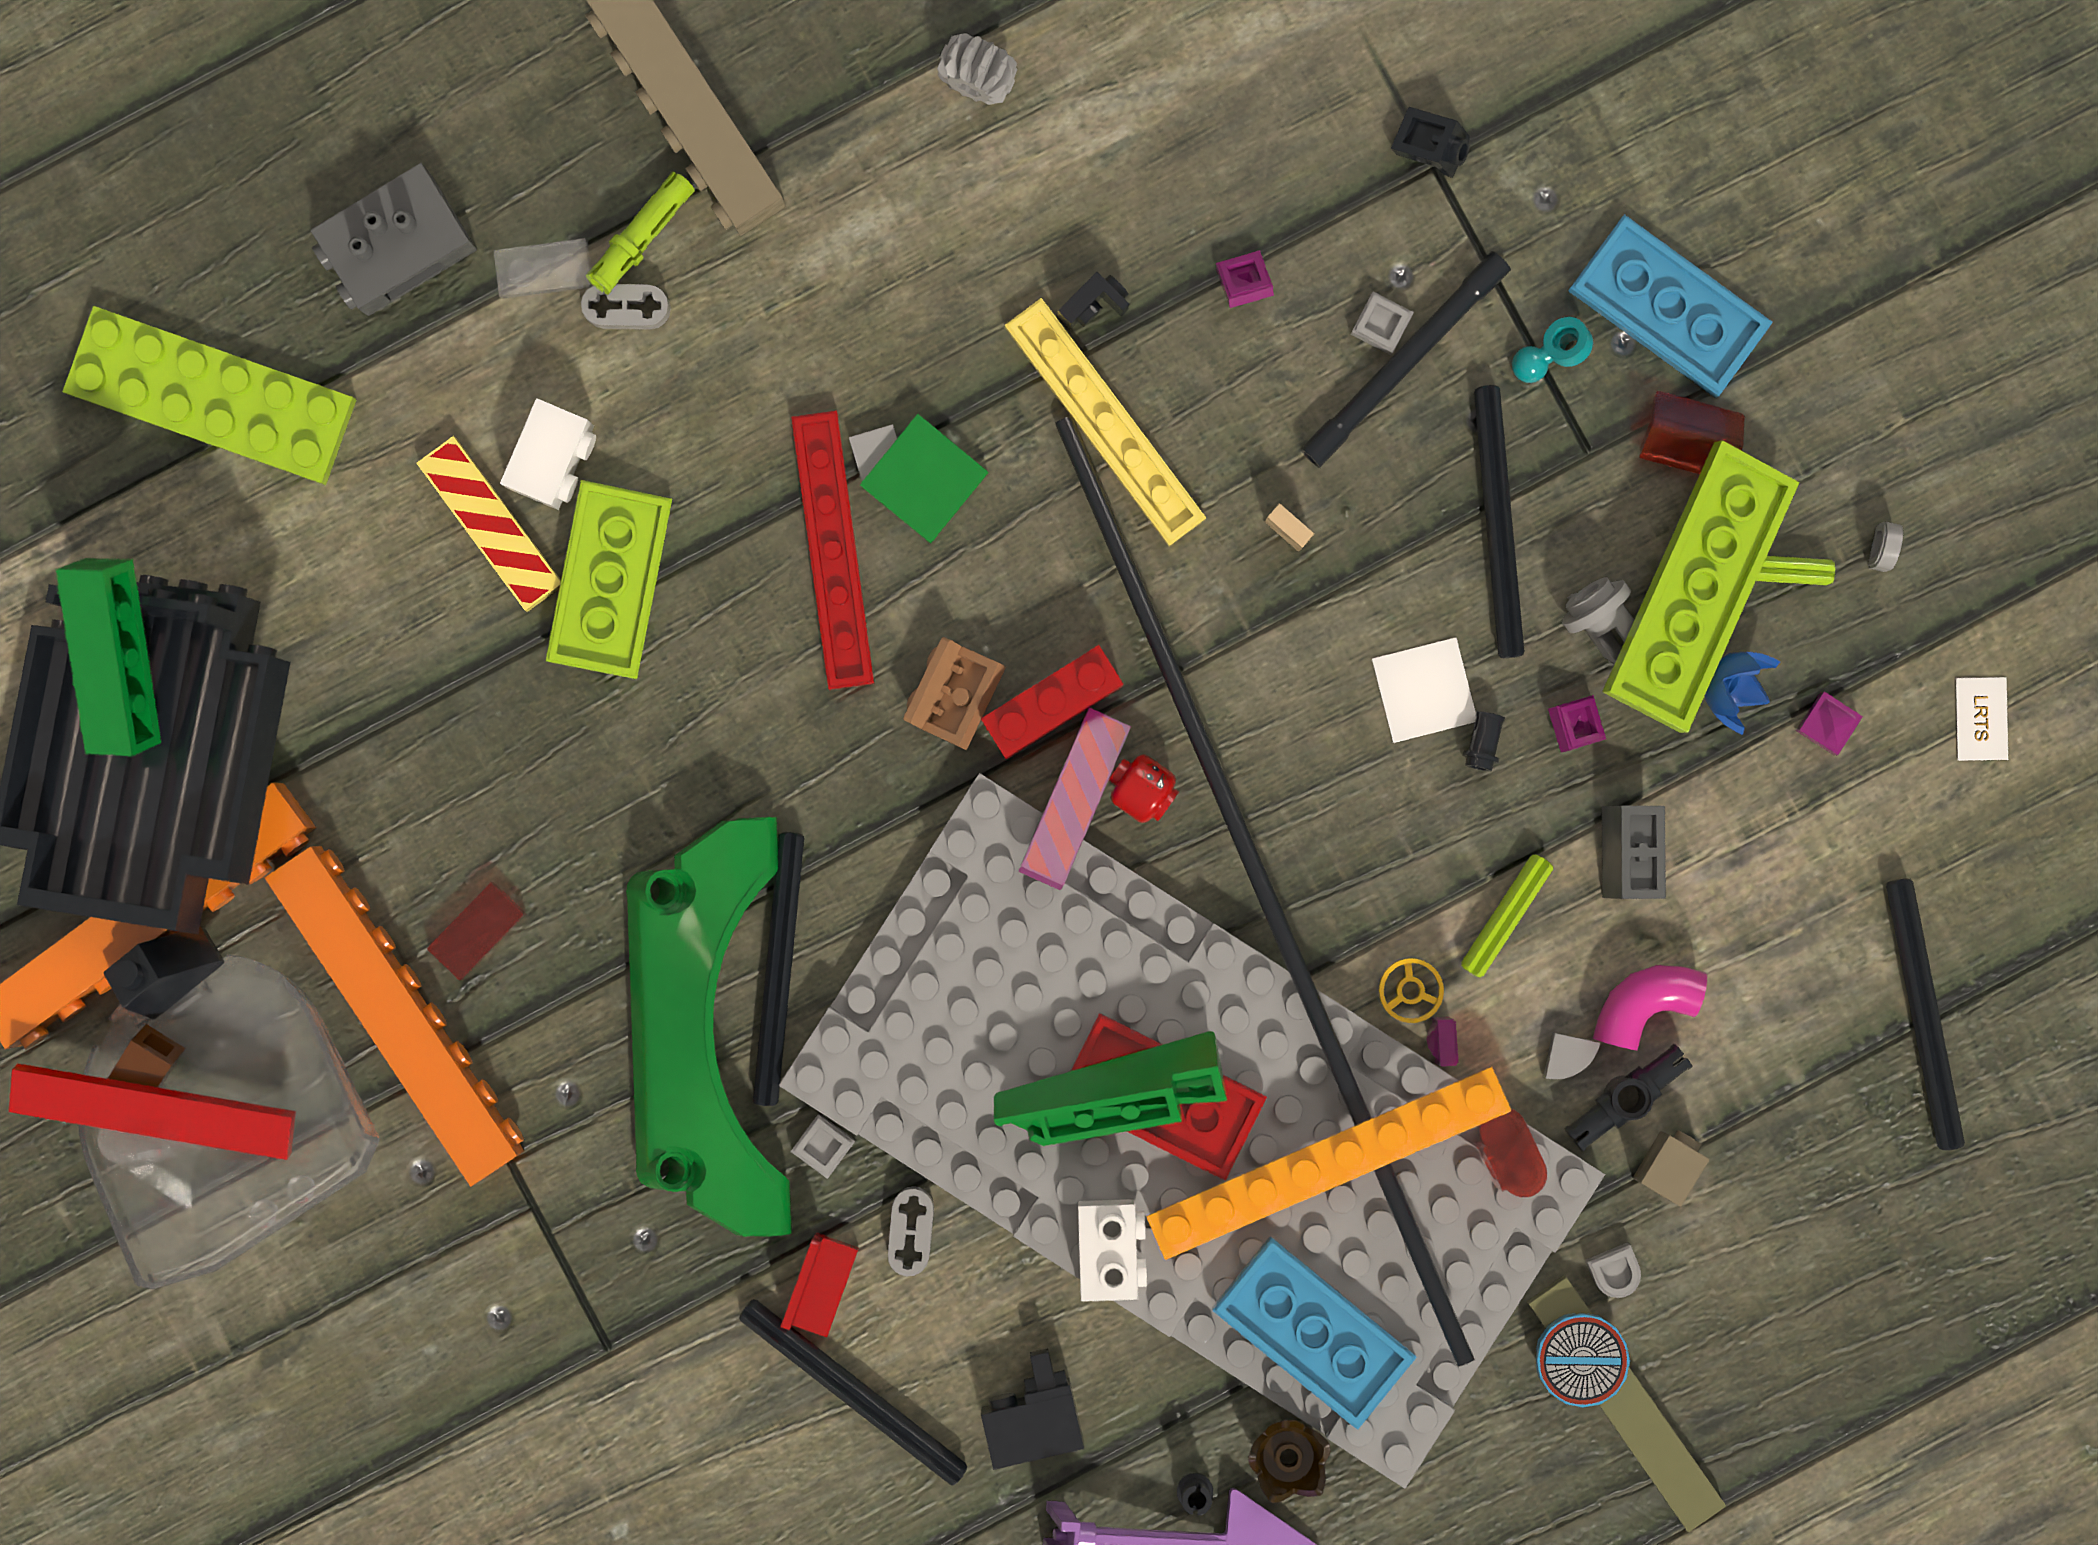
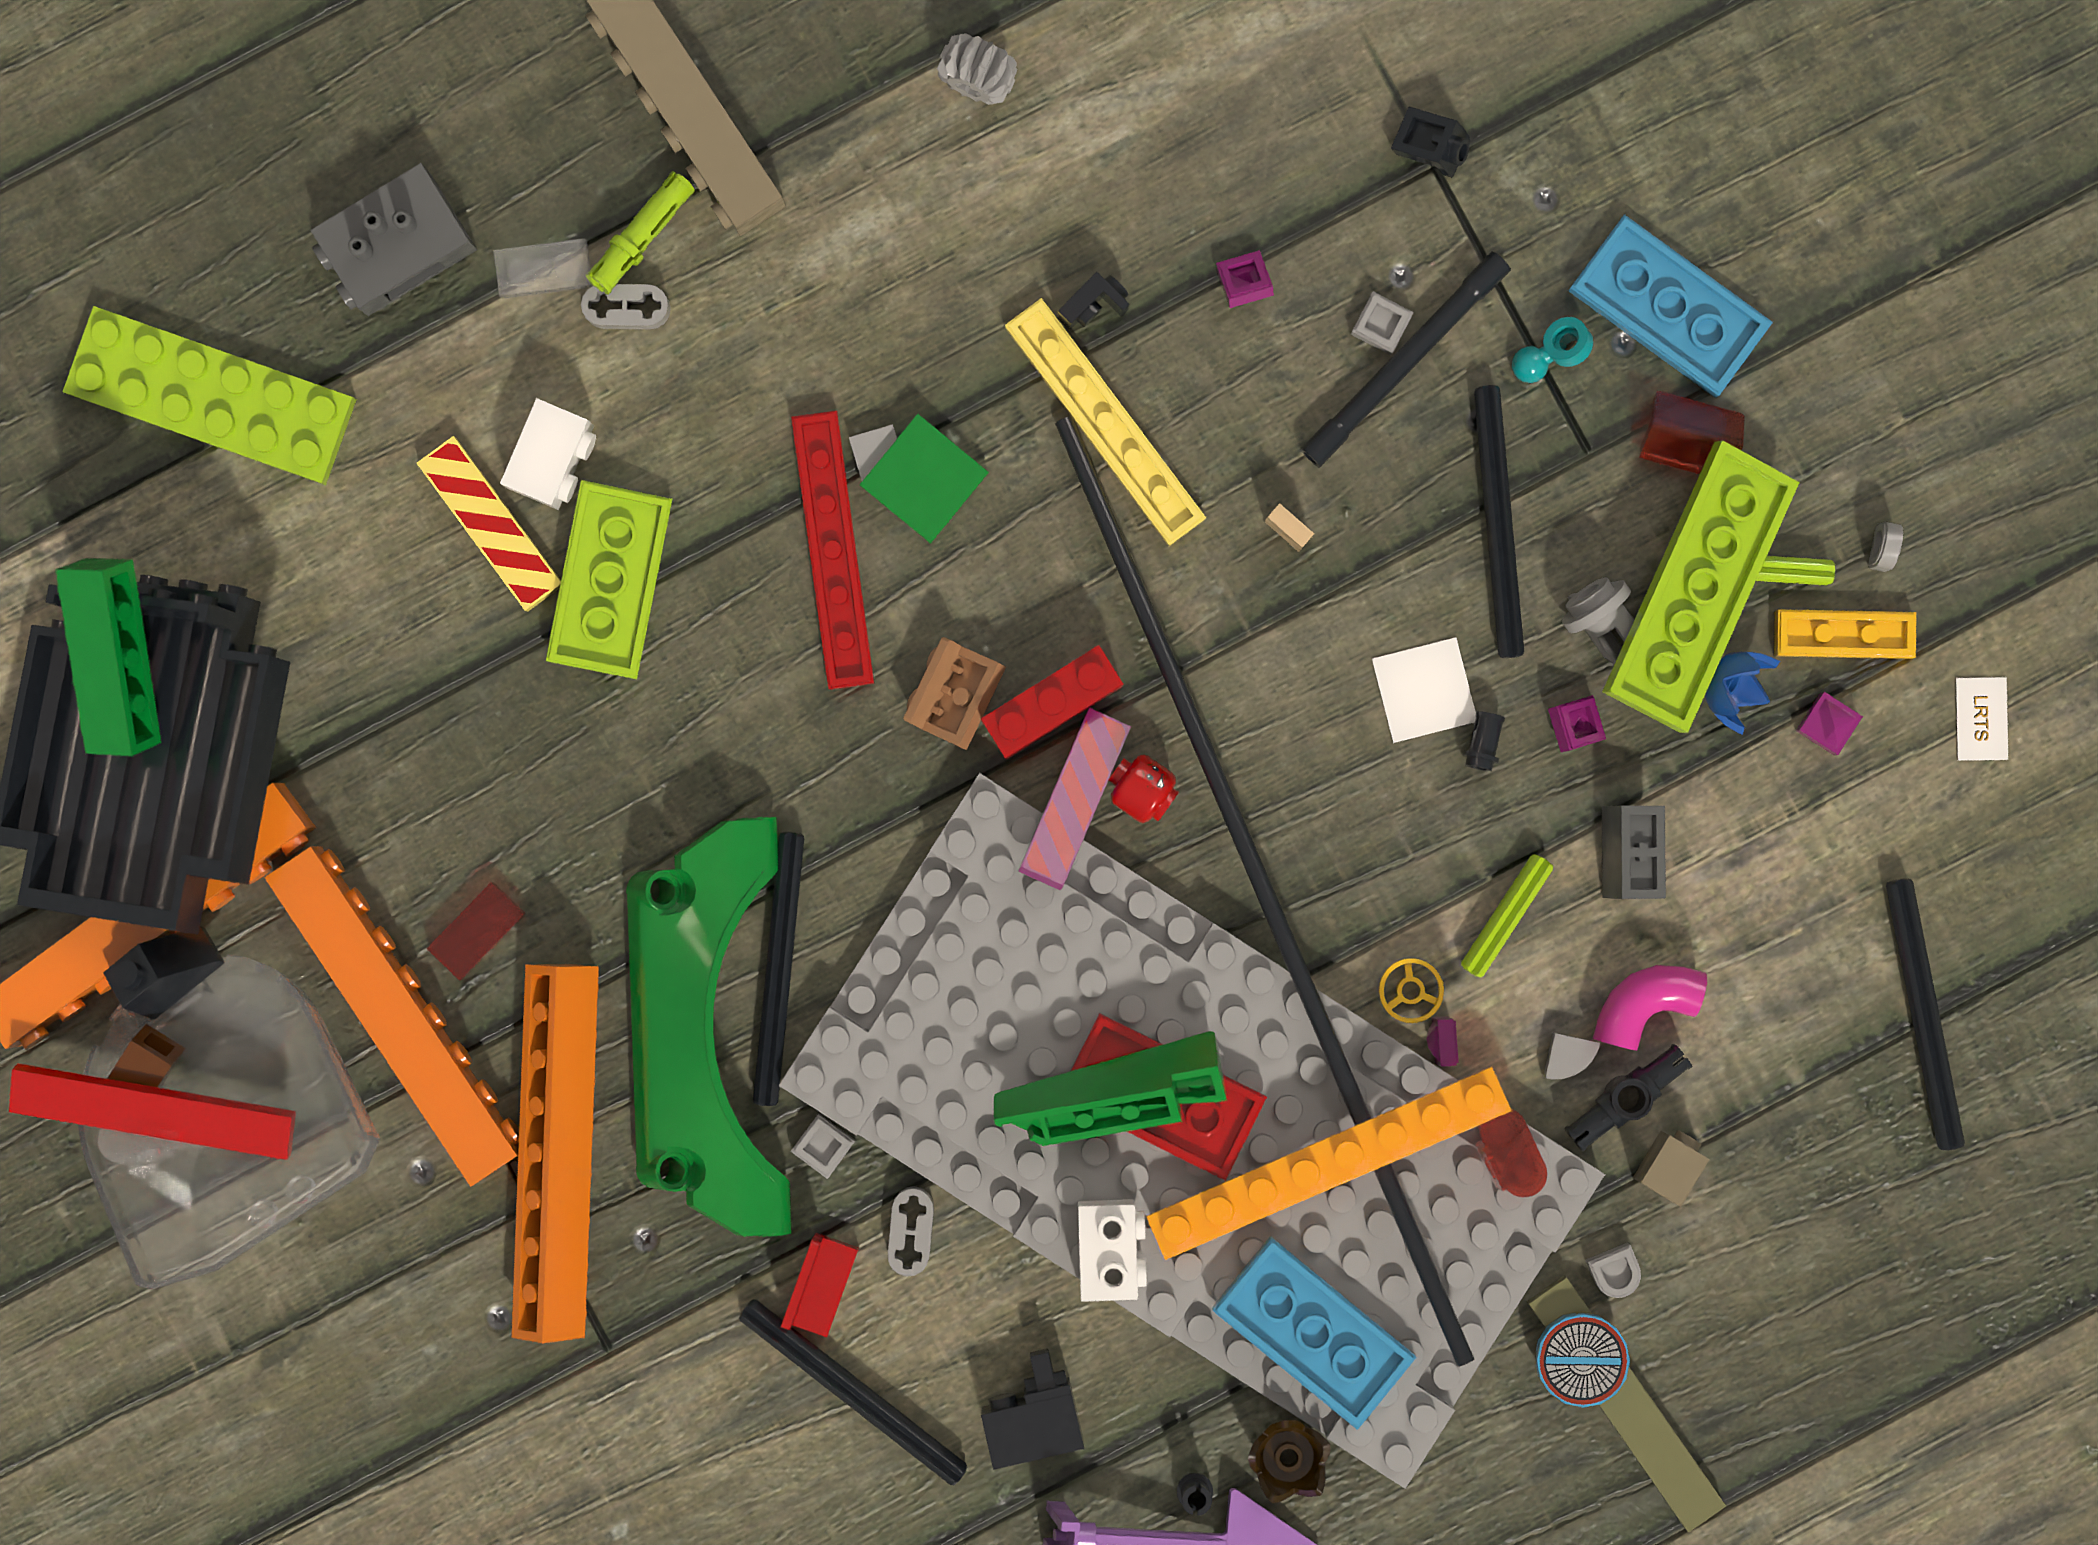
none -> orange brick [511,964,599,1343]
none -> yellow tile [1774,609,1916,659]

